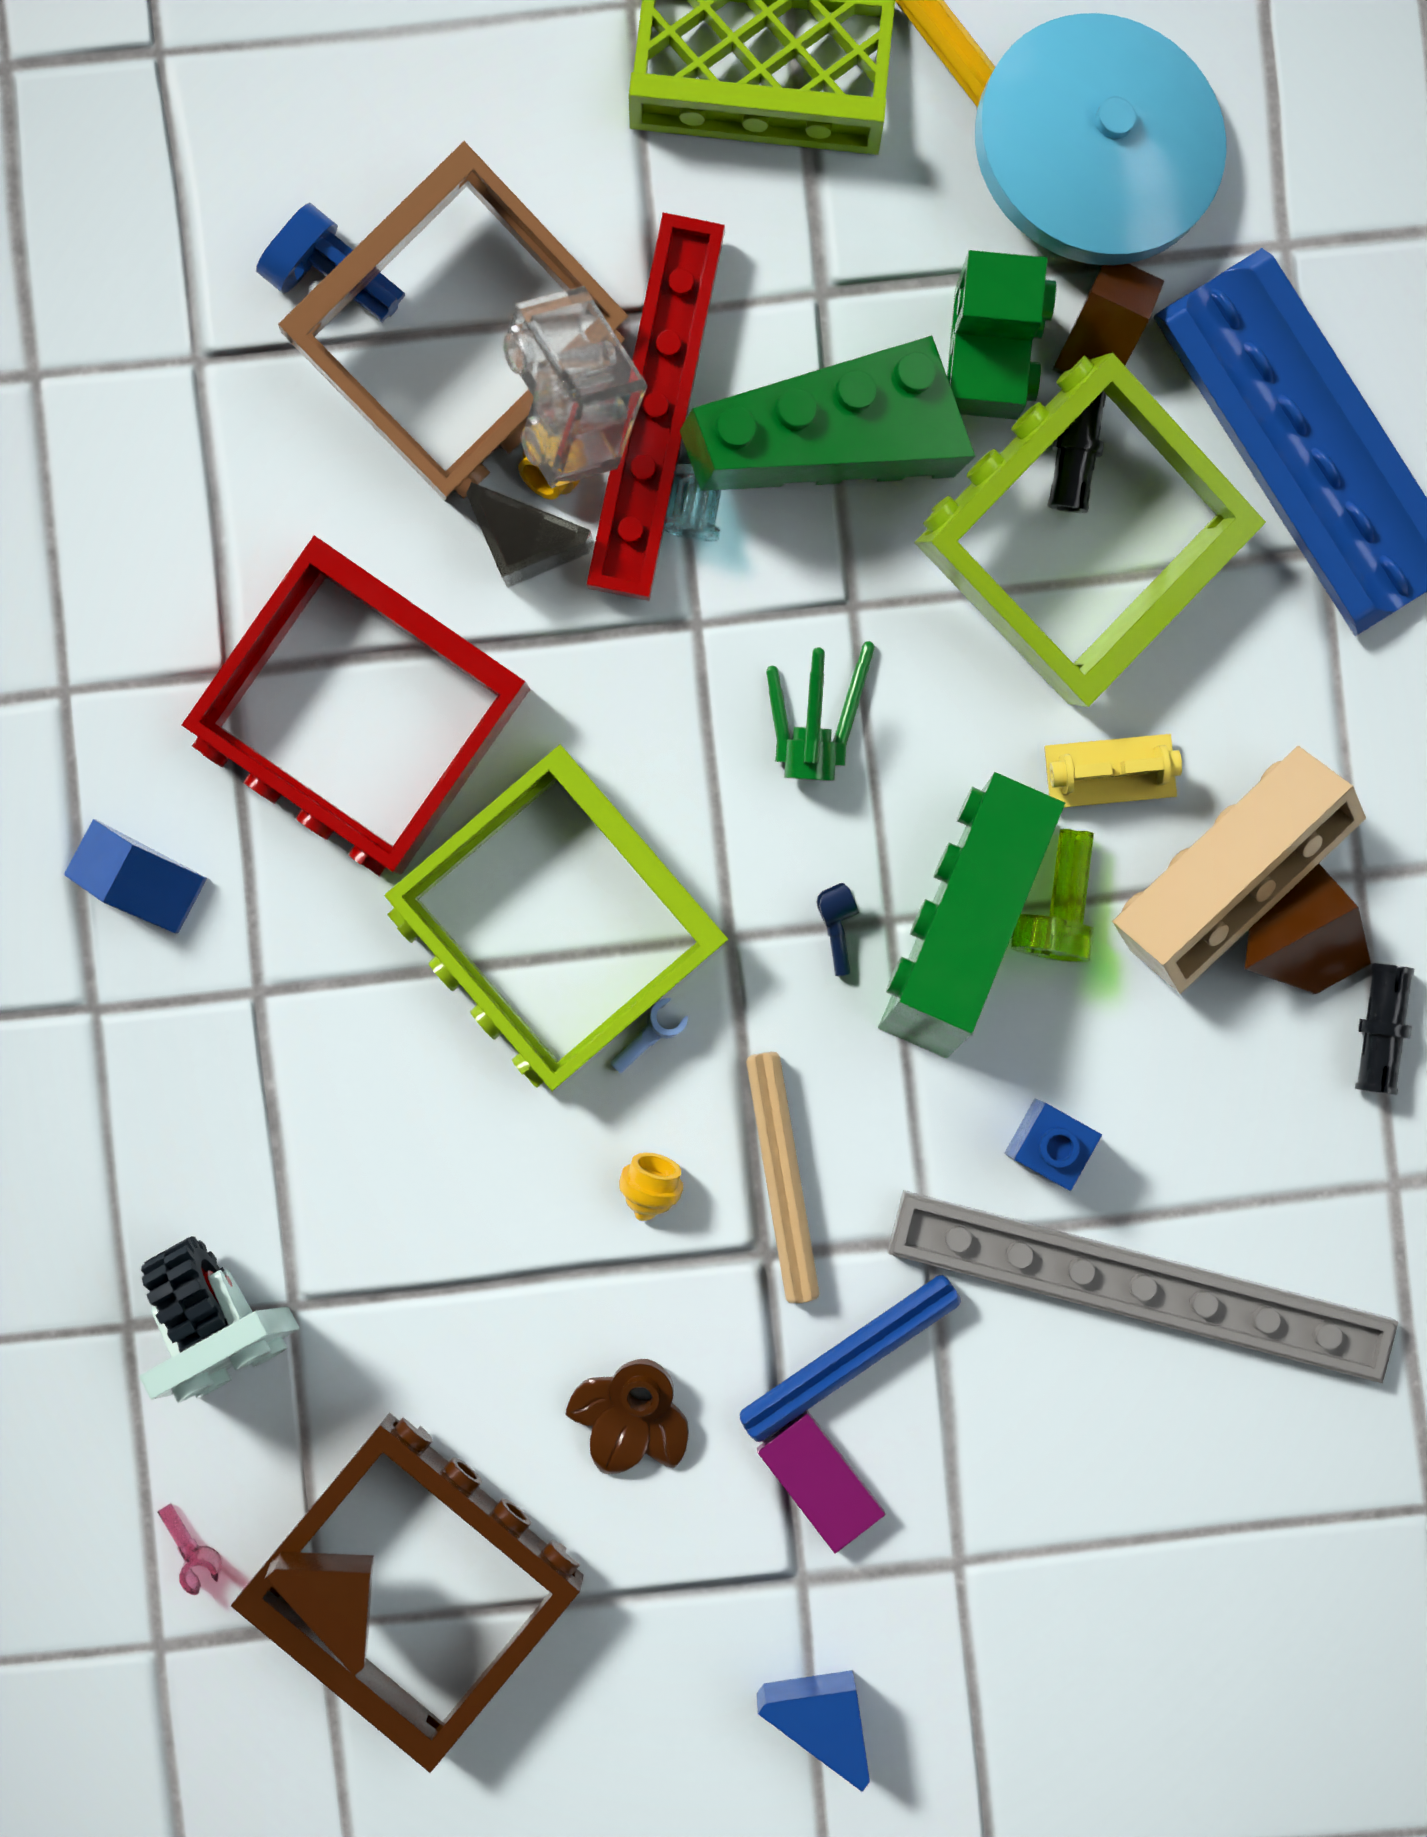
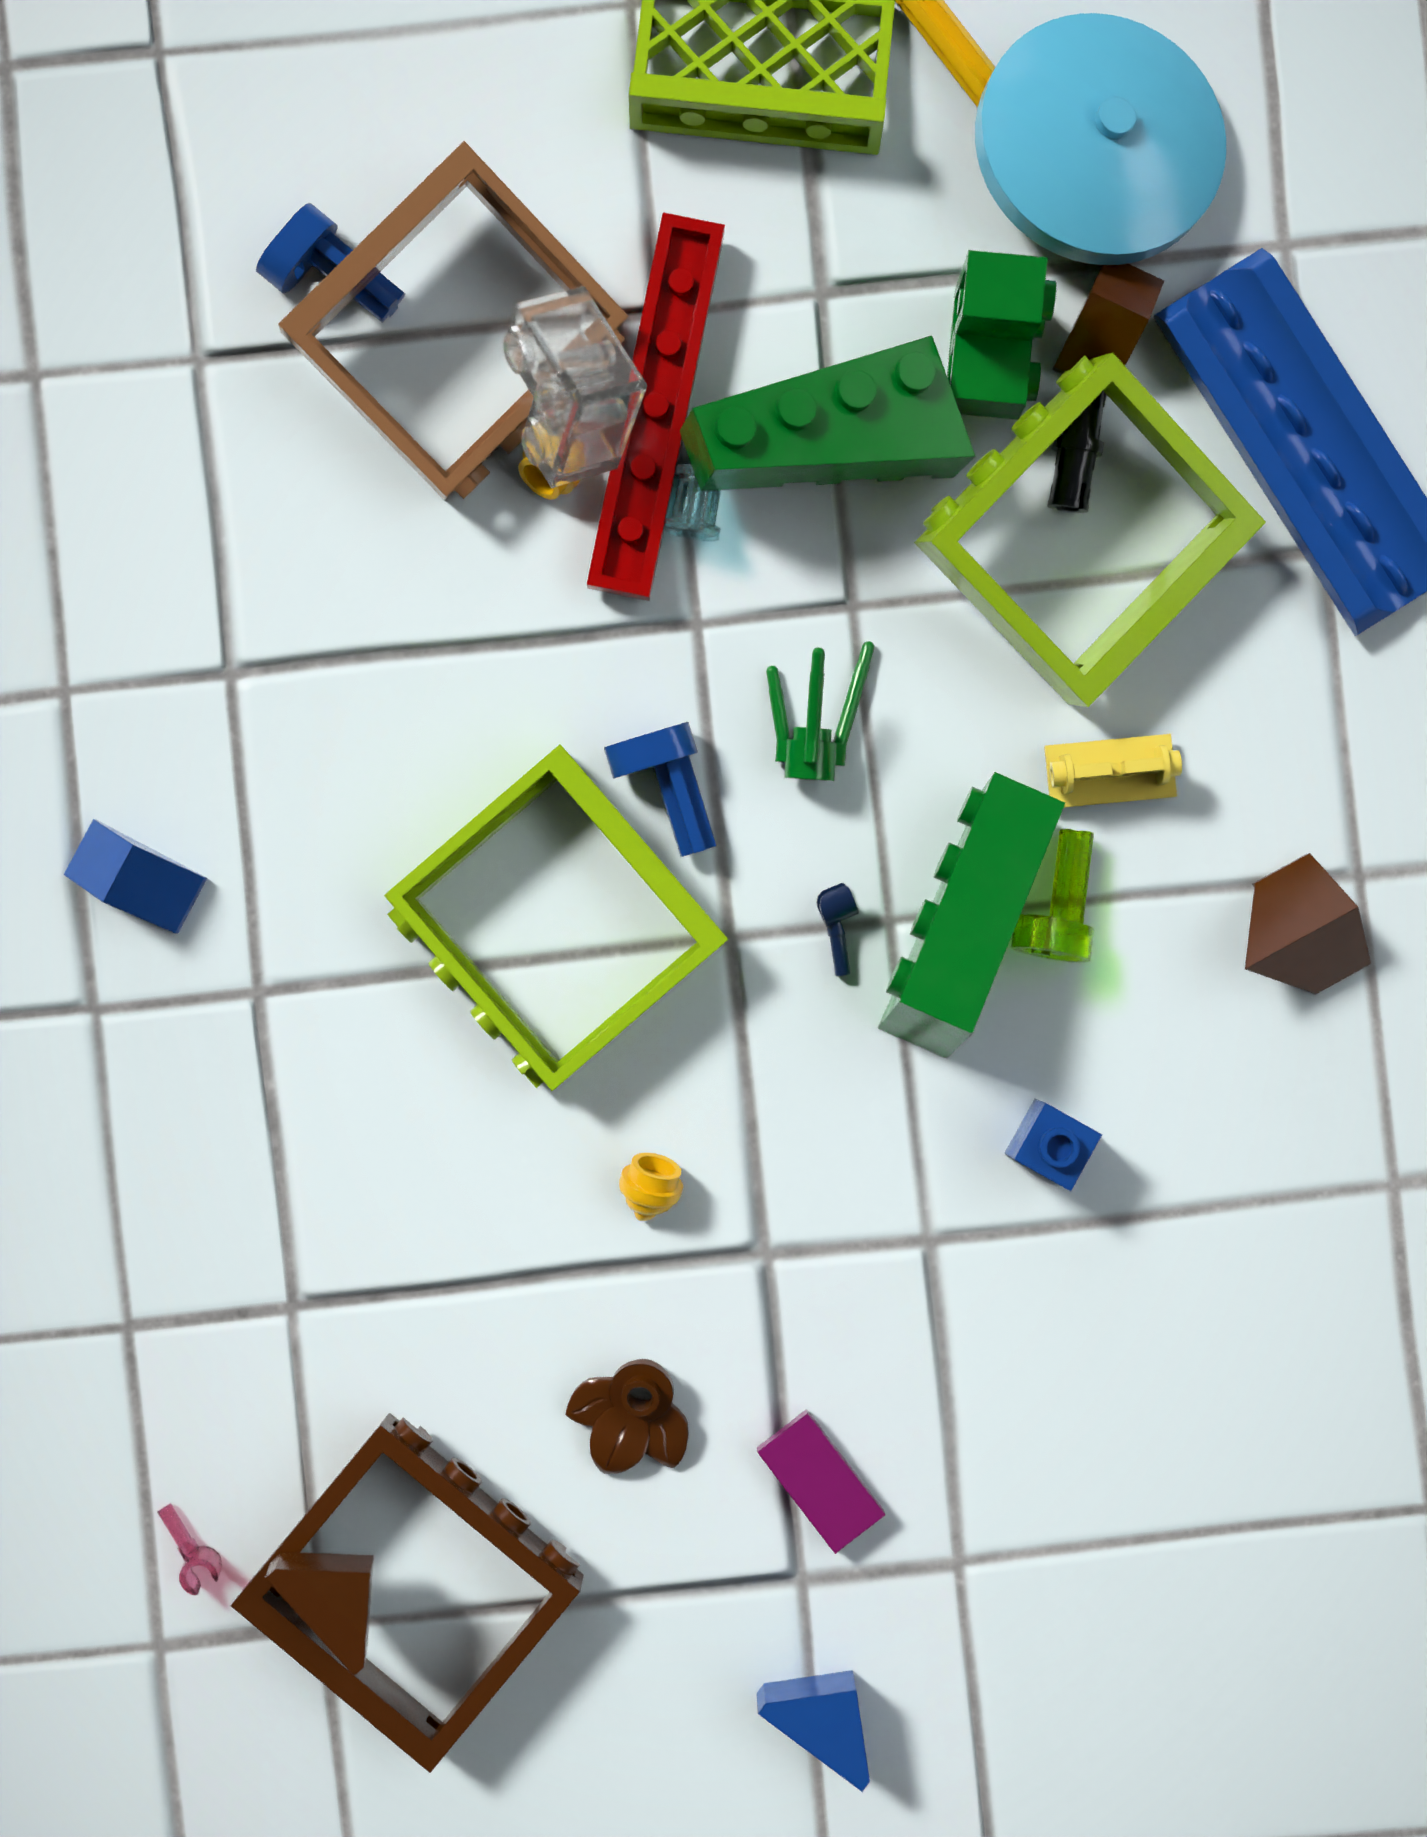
plate [139,1236,300,1403] -> none
red window [181,535,530,876] -> none
clear smoke slope [466,482,594,588] -> none
light blue hand [610,998,688,1073] -> none
blue axle [739,1275,961,1442] -> none
tan axle [746,1052,820,1303] -> none
light grey tile [887,1190,1399,1383] -> none
tan brick [1112,746,1366,994] -> none
black pin [1355,963,1415,1095] -> none
none -> blue piece [604,722,717,857]

